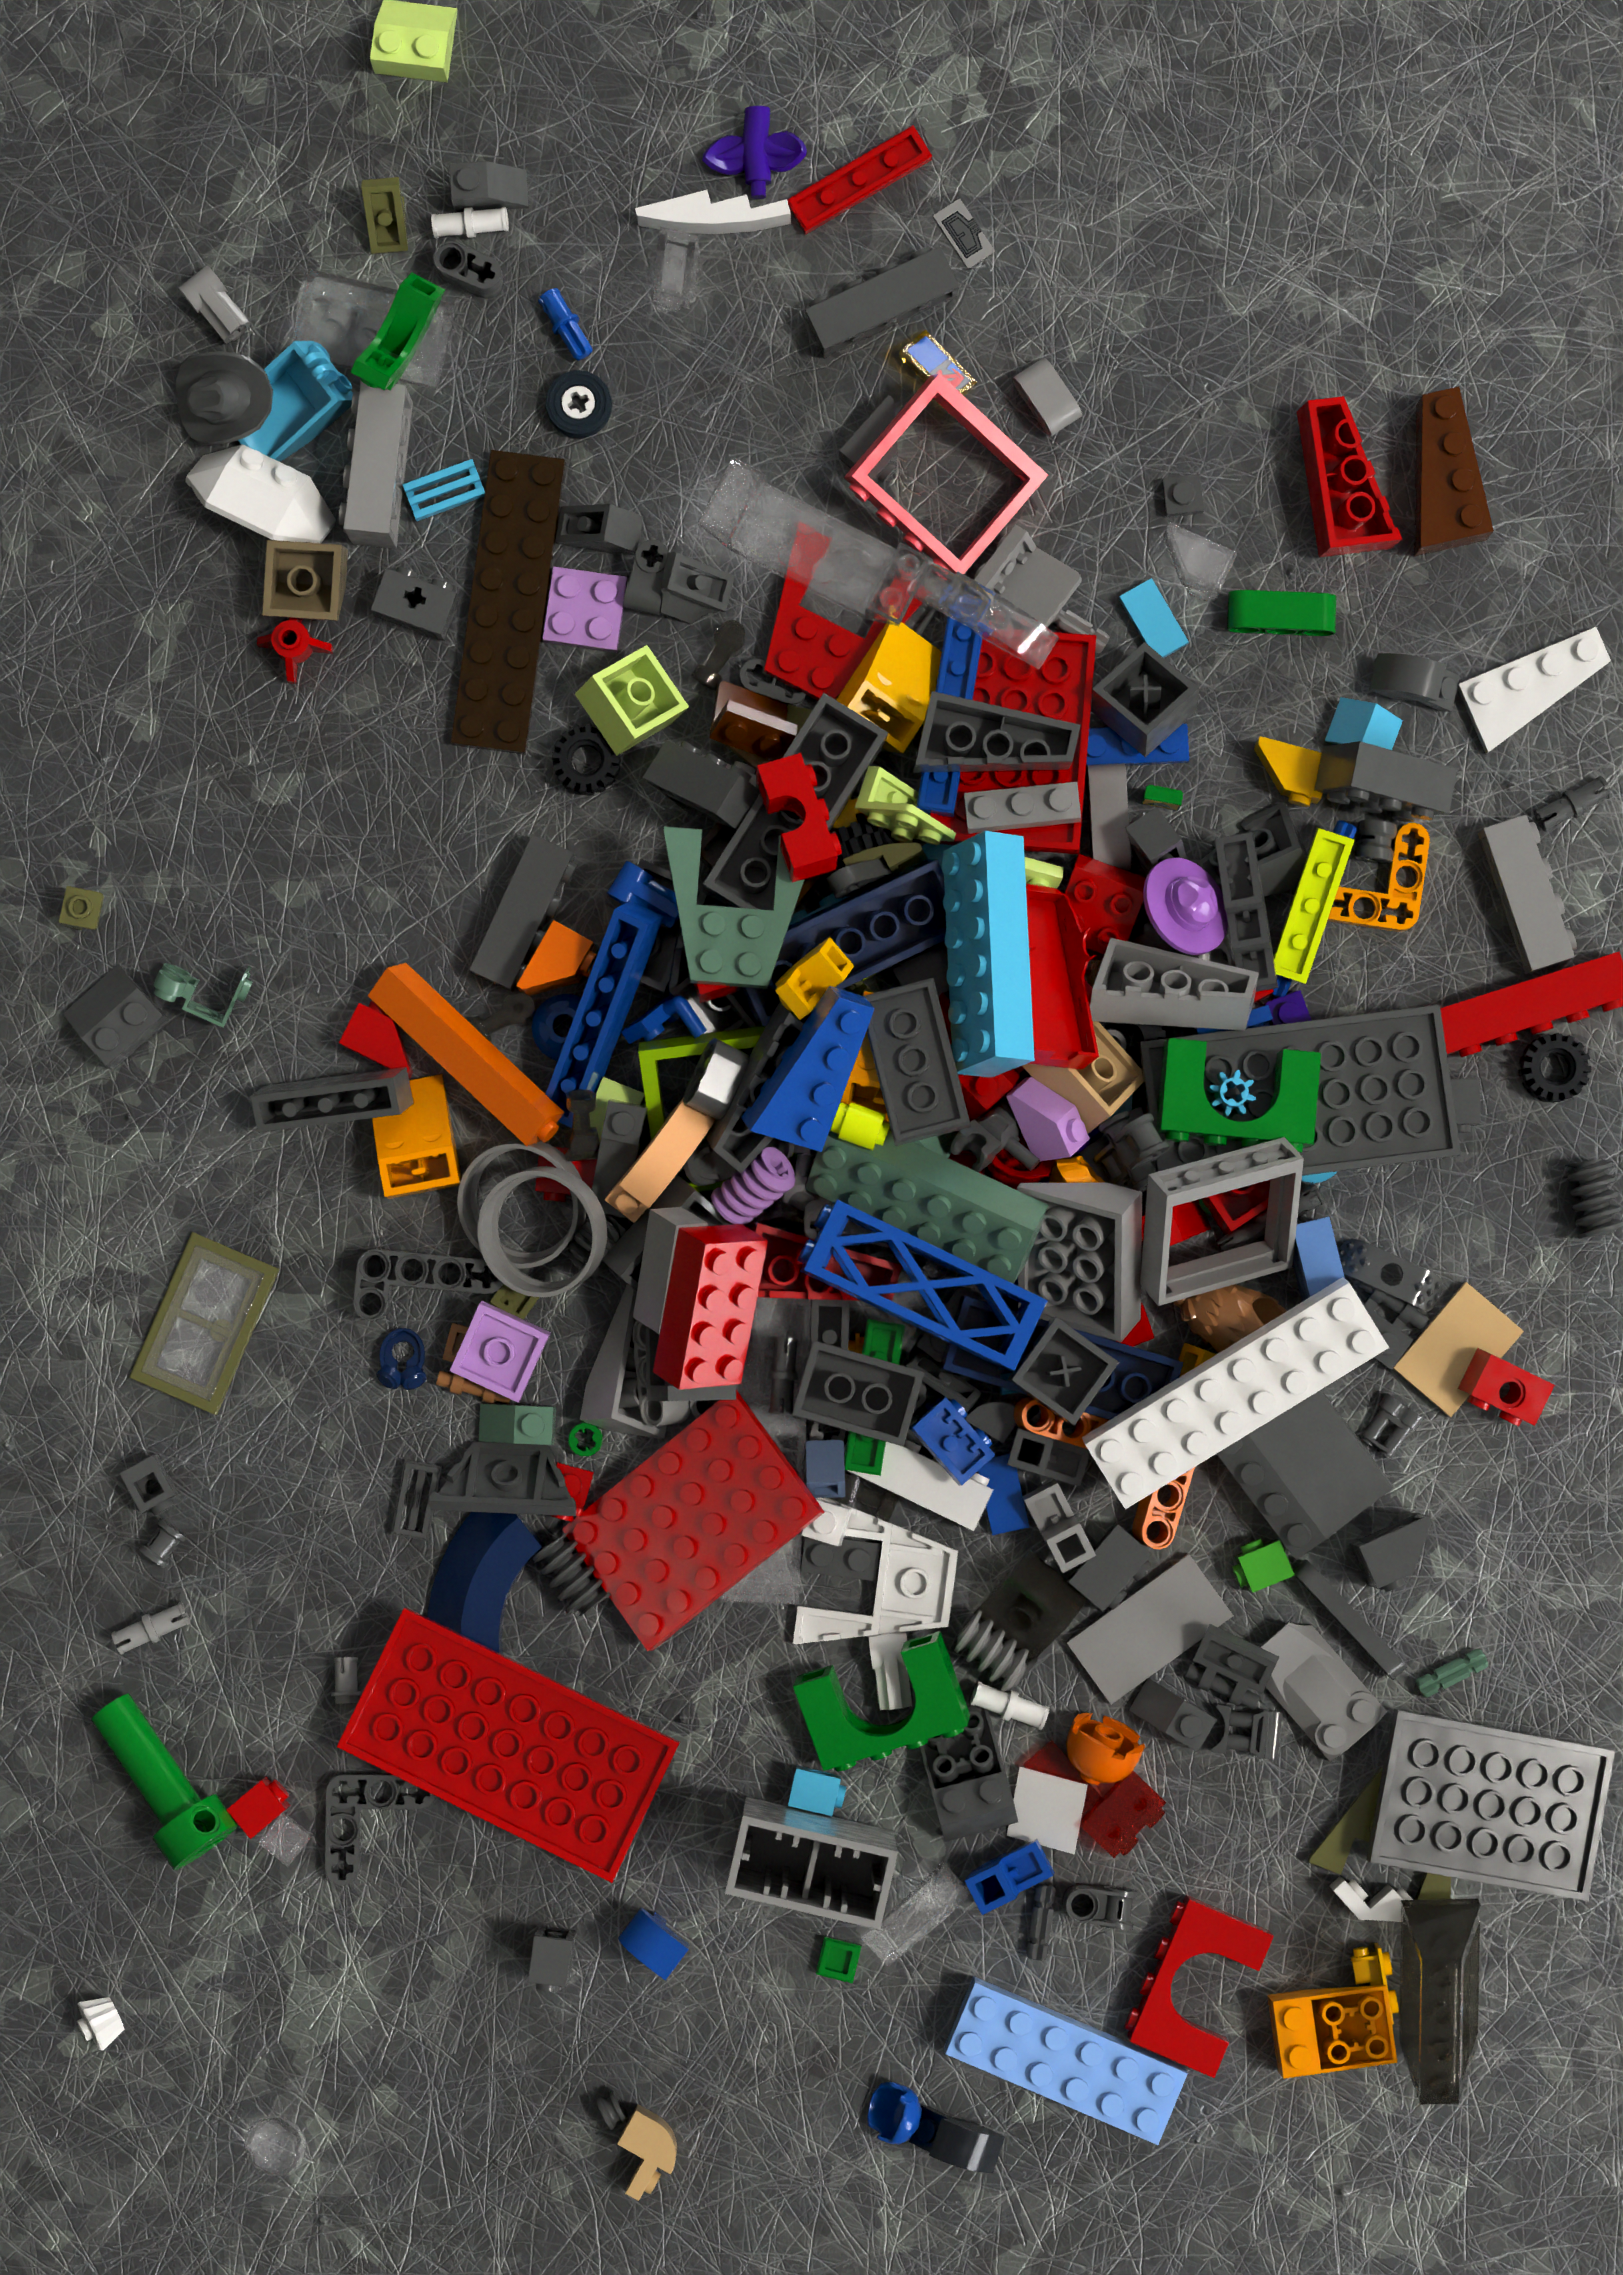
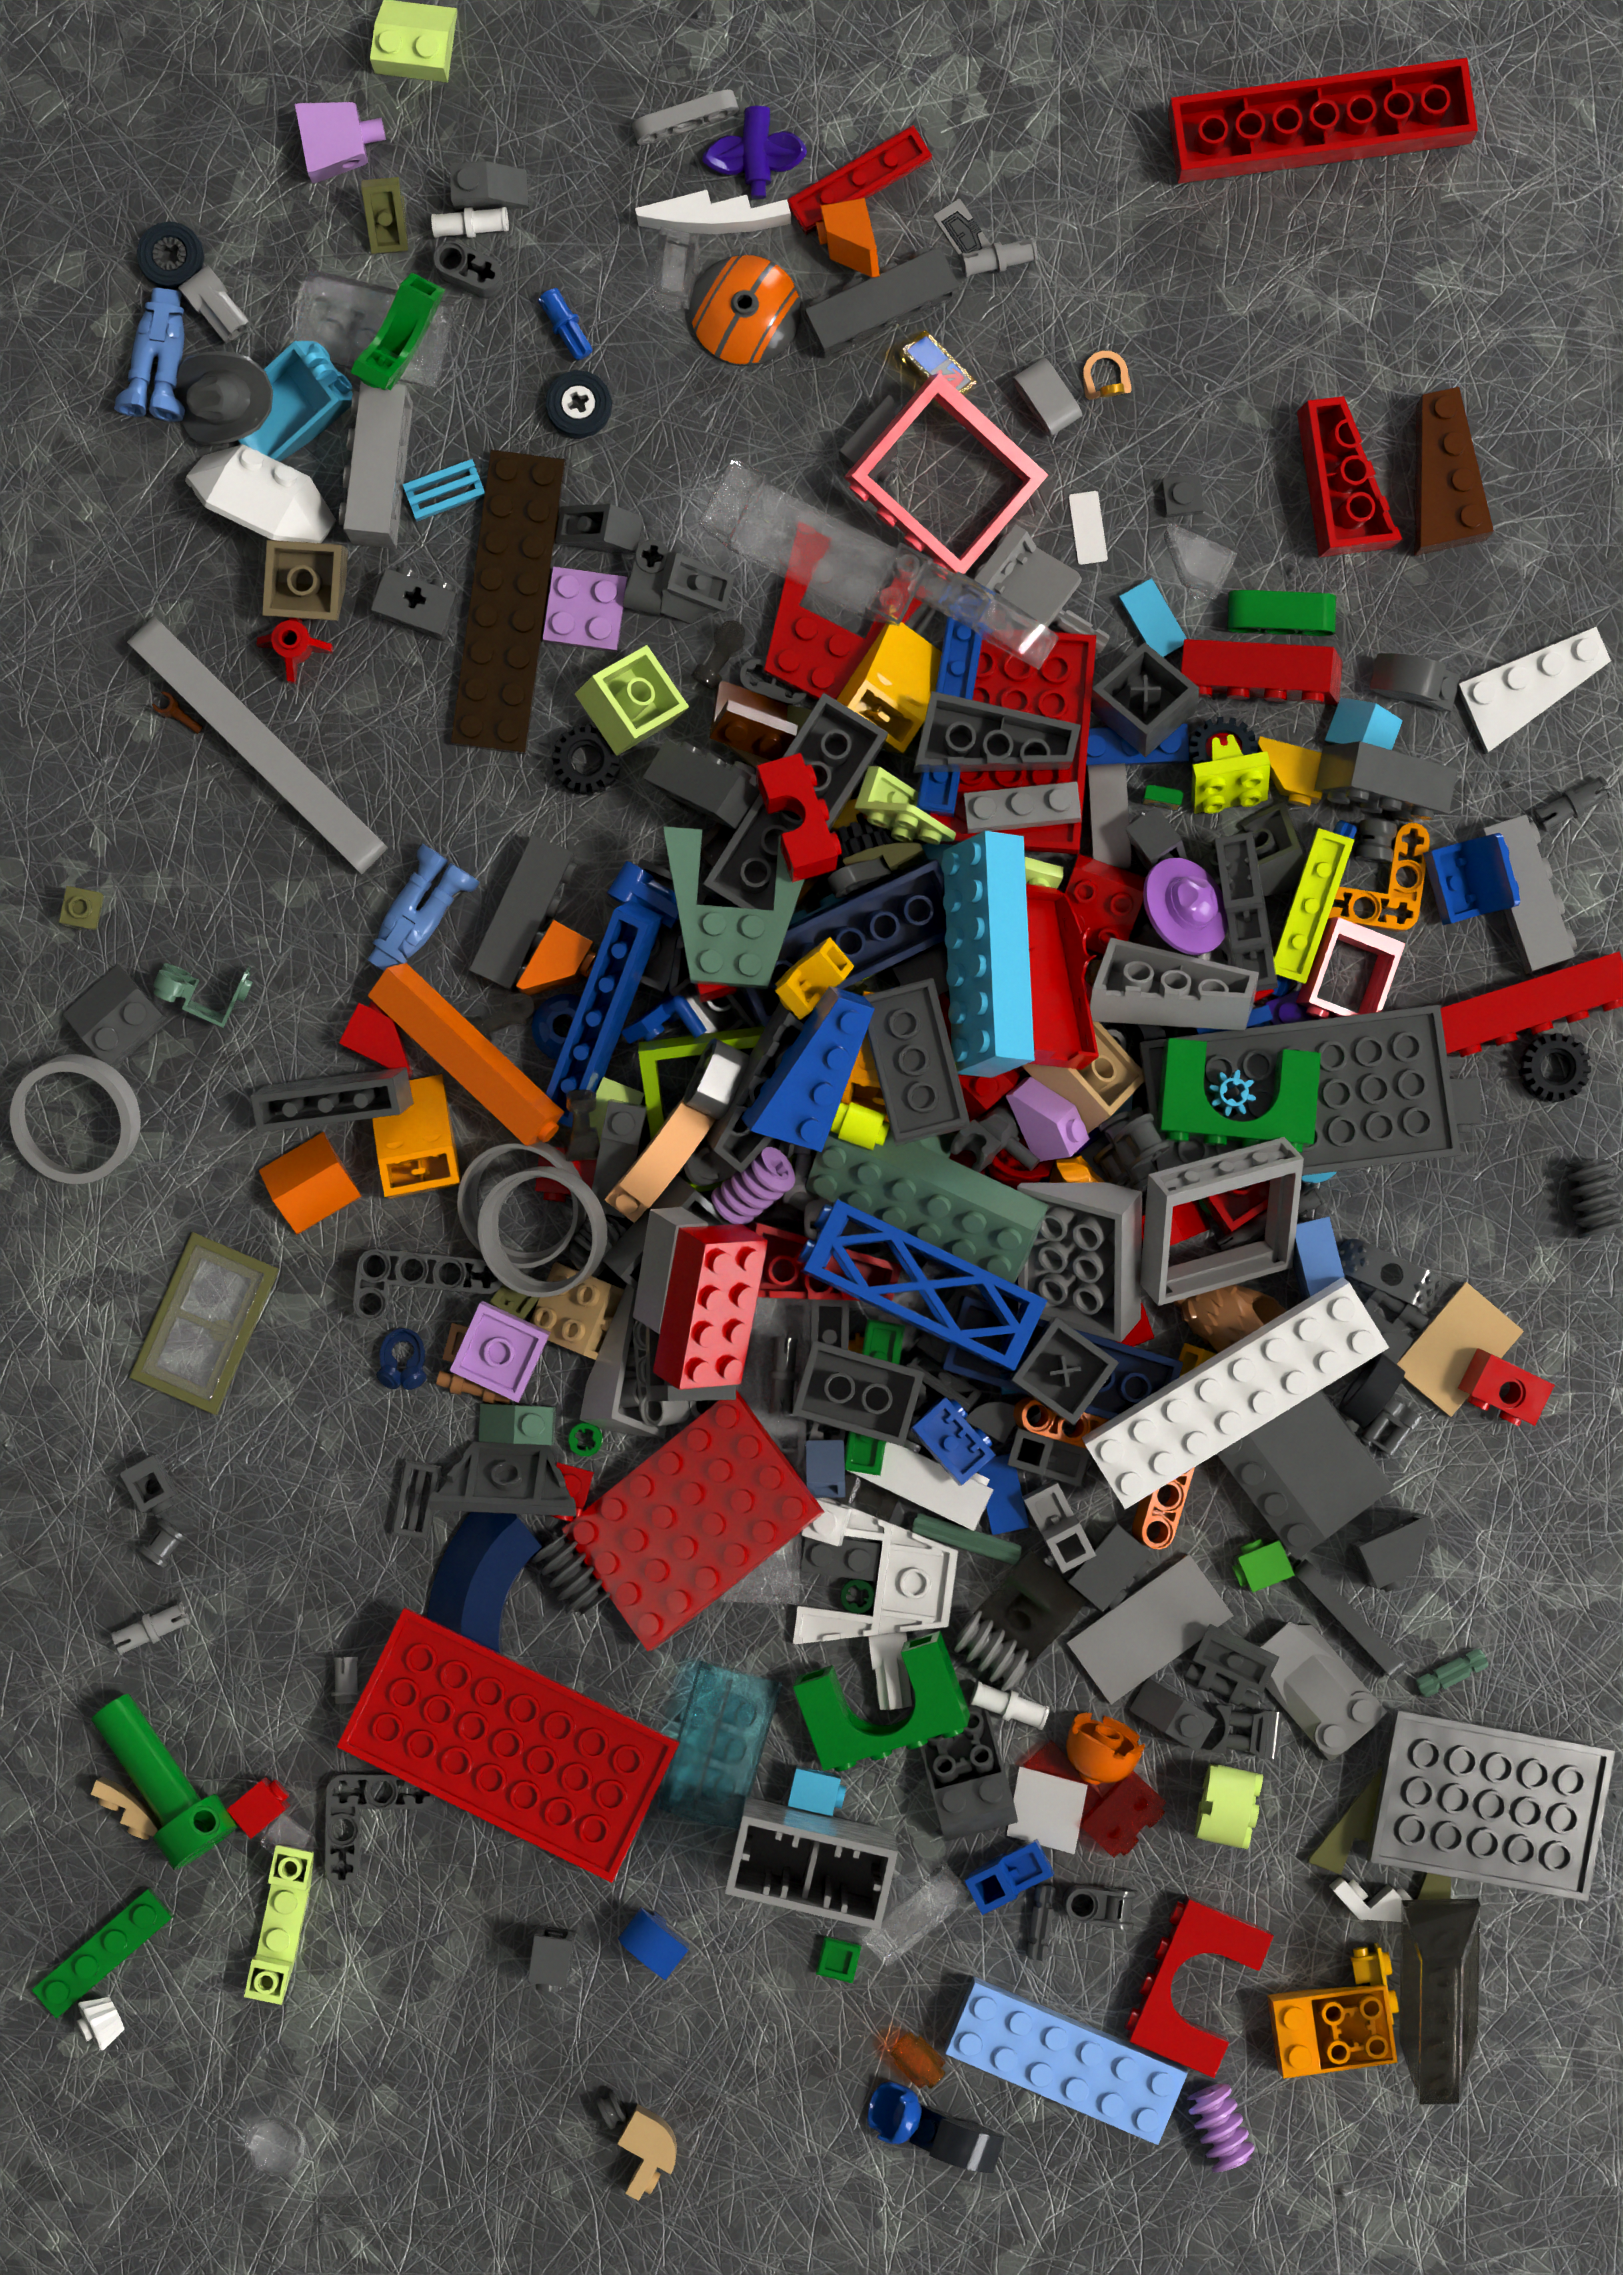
none -> light grey piece [10,1054,141,1184]
none -> green plate [32,1887,174,2019]
none -> tan slope [91,1777,163,1840]
none -> medium blue piece [114,288,185,422]
none -> light grey beam [127,616,388,874]
none -> black bush [136,221,205,290]
none -> reddish brown hand [152,692,203,734]
none -> yellowish green slope [244,1845,314,2005]
none -> orange slope [259,1132,362,1235]
none -> lavender torso [295,102,386,183]
none -> medium blue piece [367,843,480,971]
none -> tan bracket [530,1262,624,1360]
none -> light grey beam [631,90,739,145]
none -> clear light blue slope [657,1661,782,1829]
none -> orange dish [690,255,801,366]
none -> orange slope [816,198,880,278]
none -> dark green bush [840,1579,874,1614]
none -> clear orange brick [889,2031,946,2089]
none -> sand green axle [911,1513,1022,1565]
none -> light grey pin [960,237,1038,277]
none -> white sticker [1069,491,1108,565]
none -> light nougat piece [1083,351,1132,400]
none -> red brick [1167,58,1478,184]
none -> red wedge [1181,639,1343,706]
none -> lavender piece [1187,2084,1255,2173]
none -> neon yellow plate [1189,717,1271,814]
none -> yellowish green brick [1195,1764,1263,1849]
none -> coral window [1296,917,1405,1019]
none -> black tyre [1338,1353,1405,1427]
none -> blue bracket [1423,833,1520,925]

